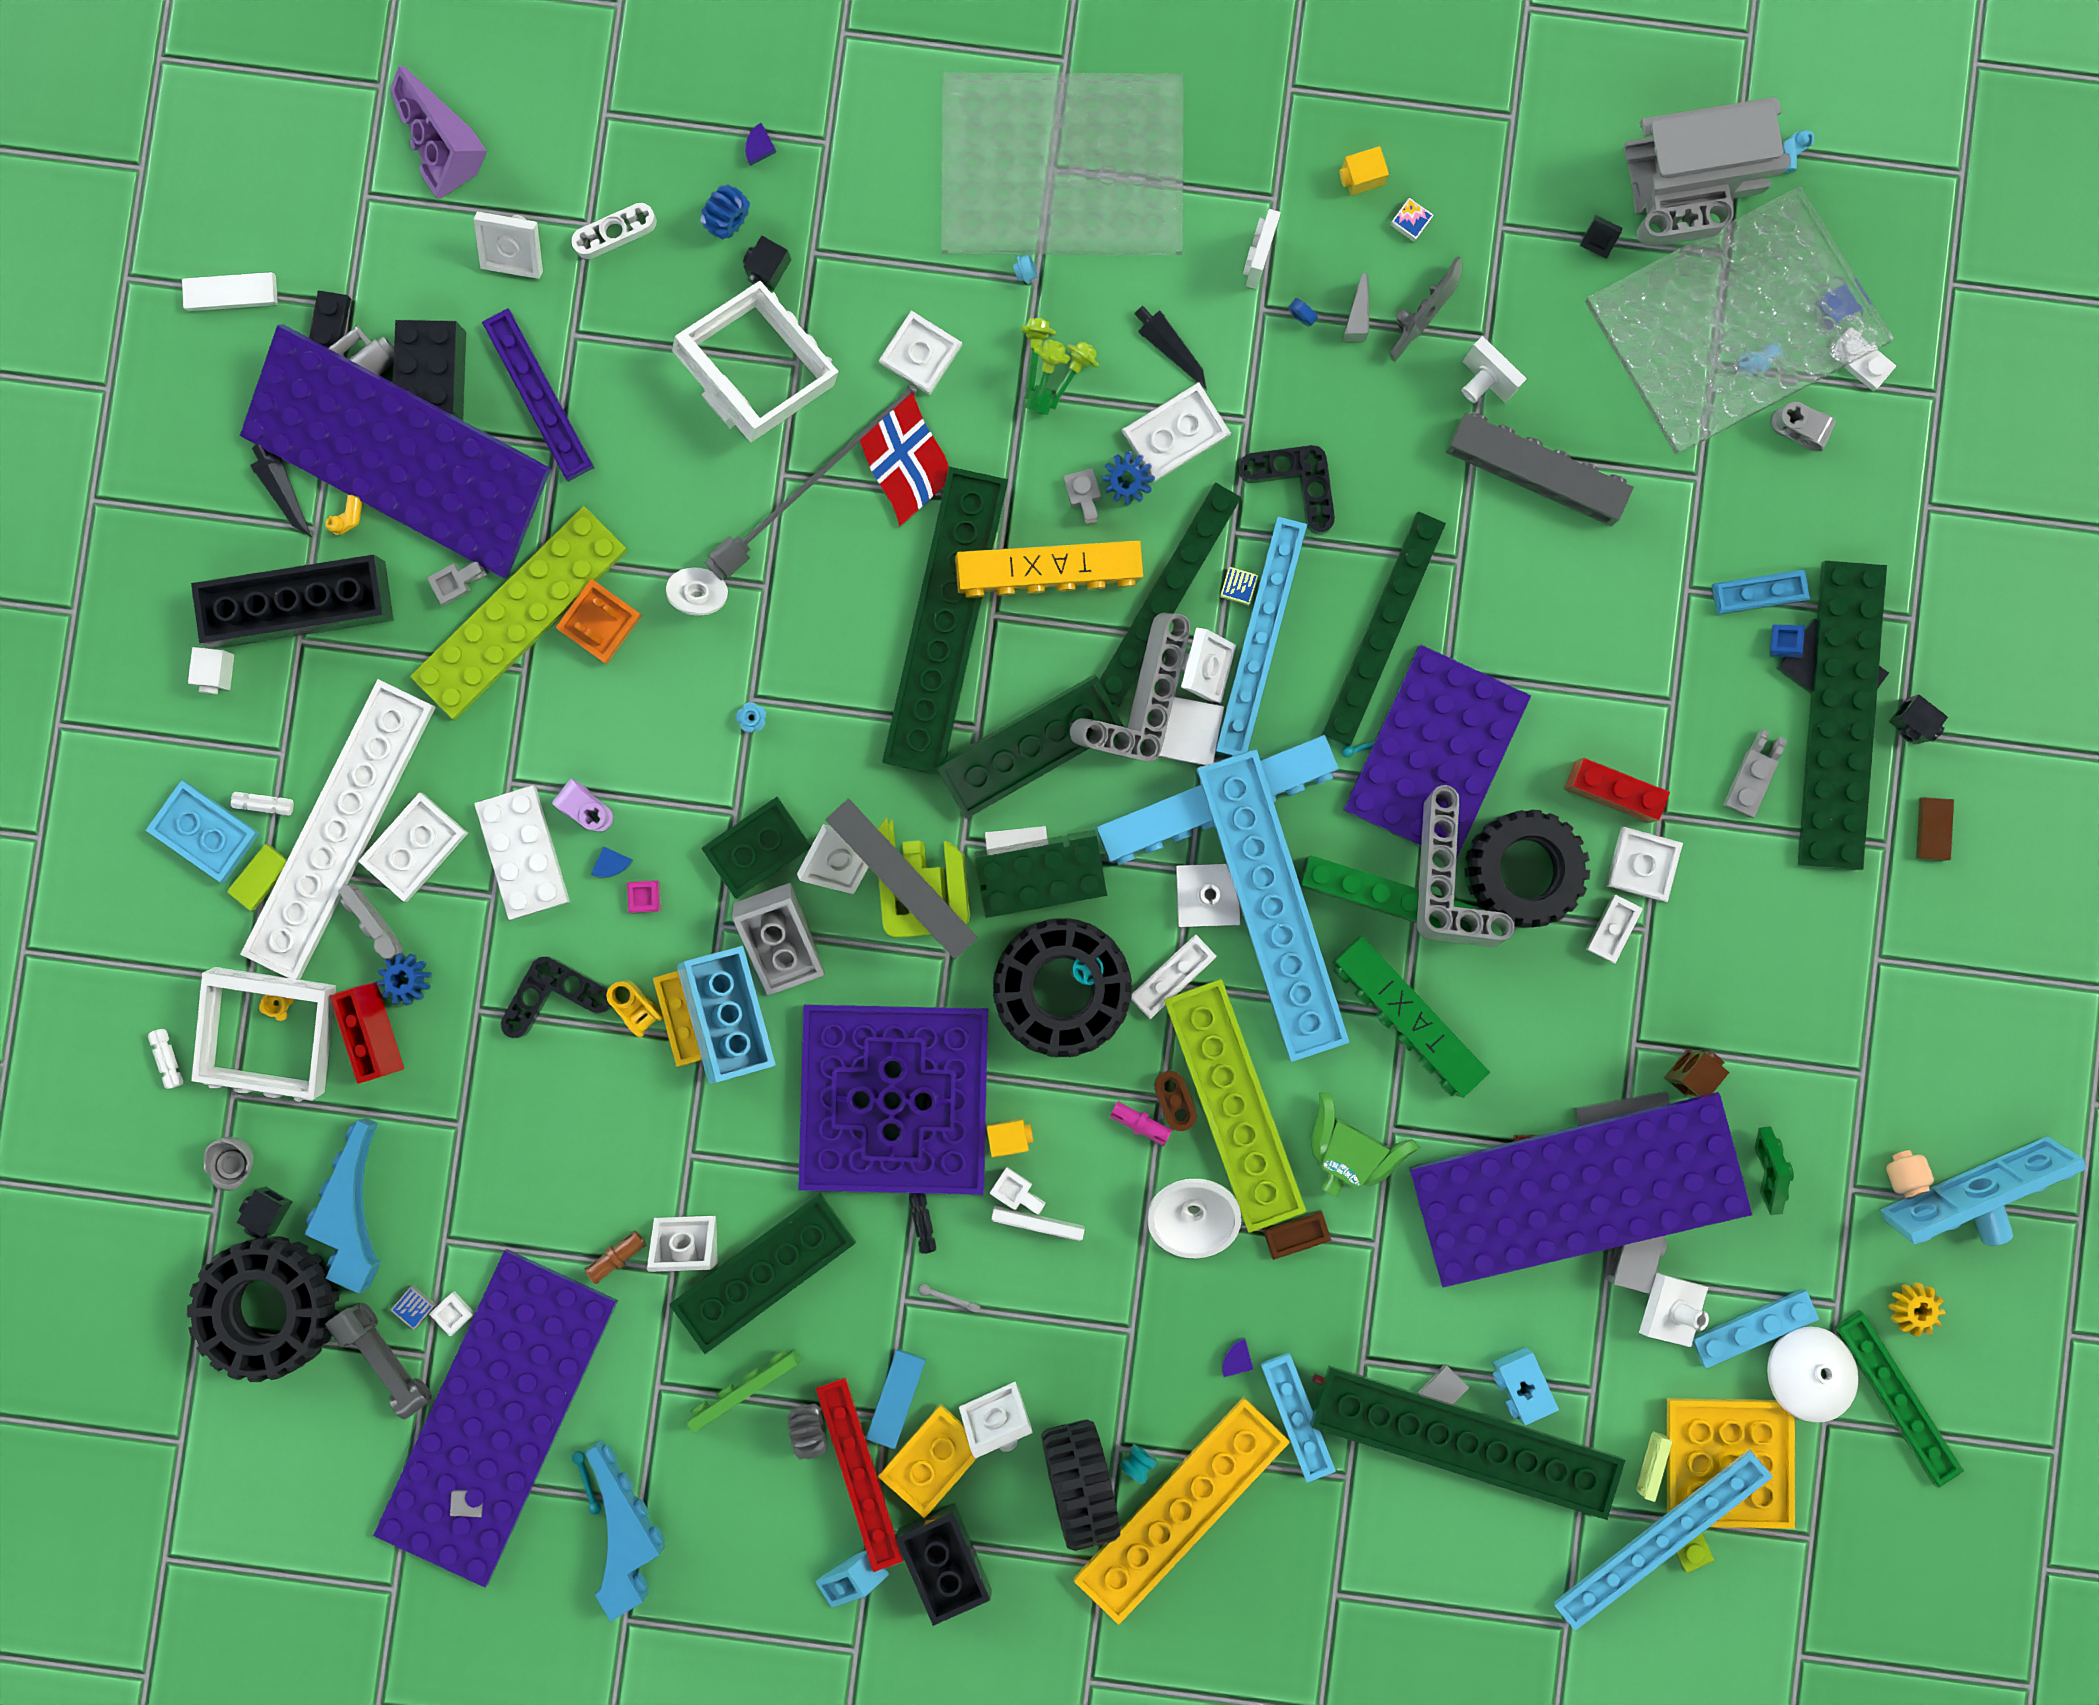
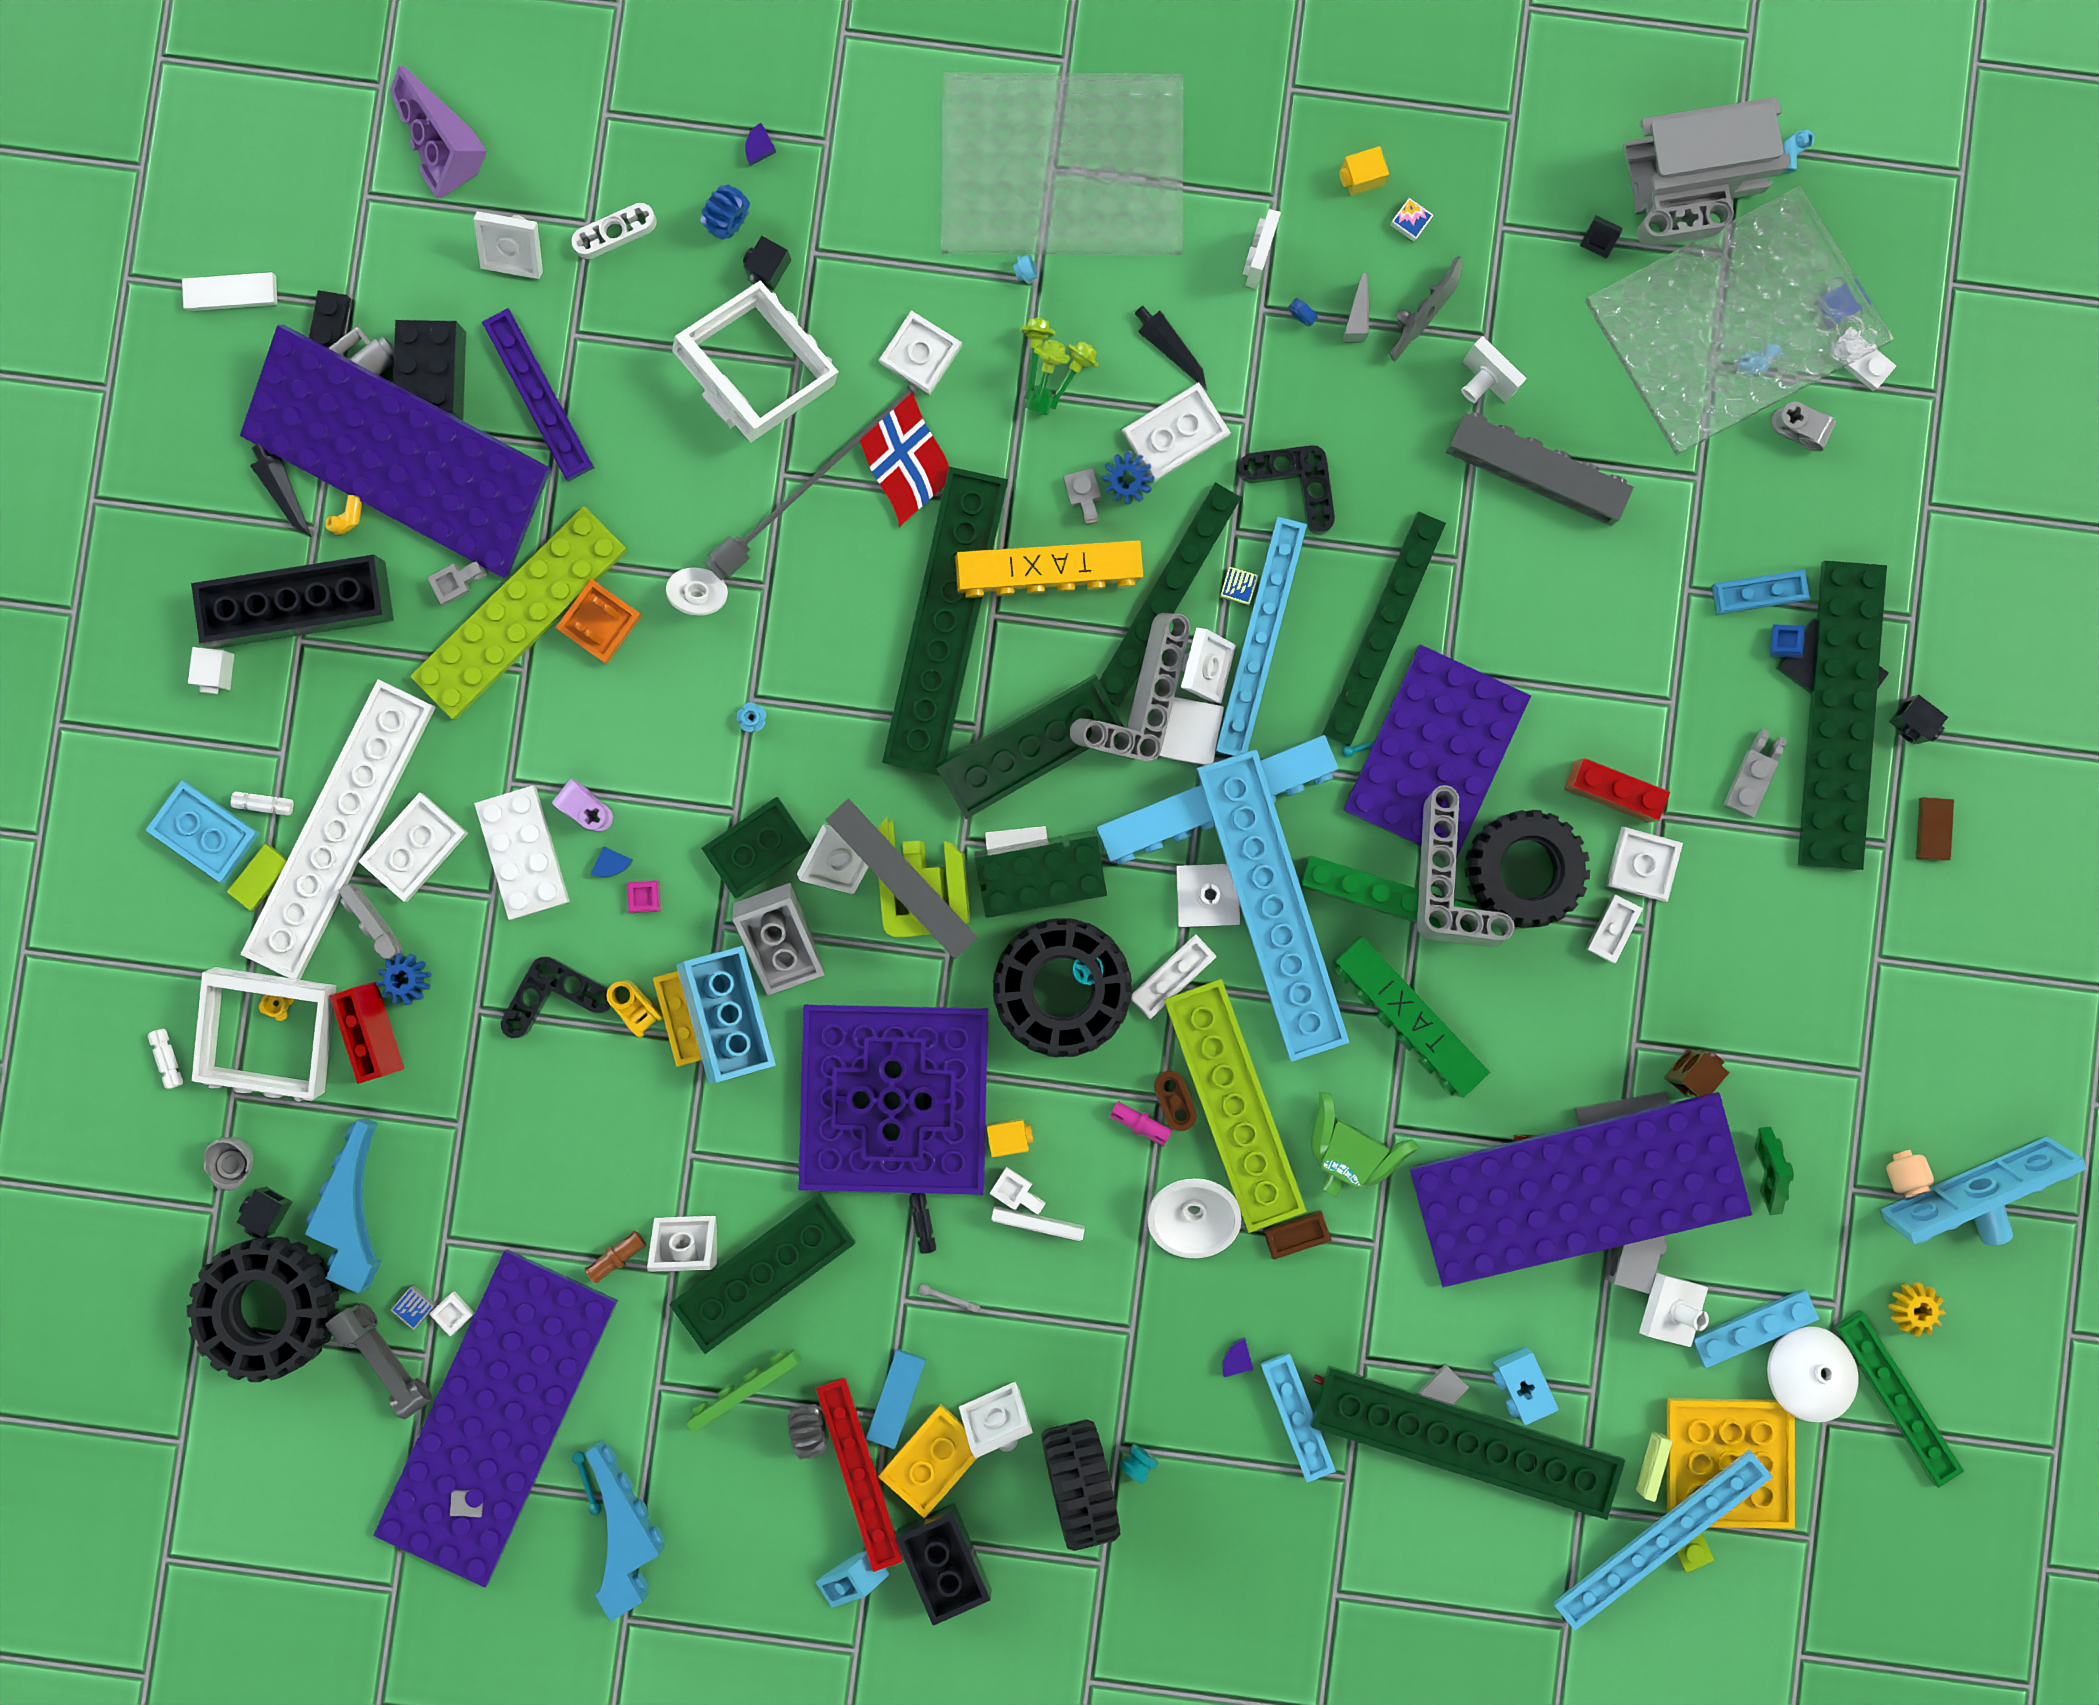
yellow plate [1073,1396,1290,1625] -> none

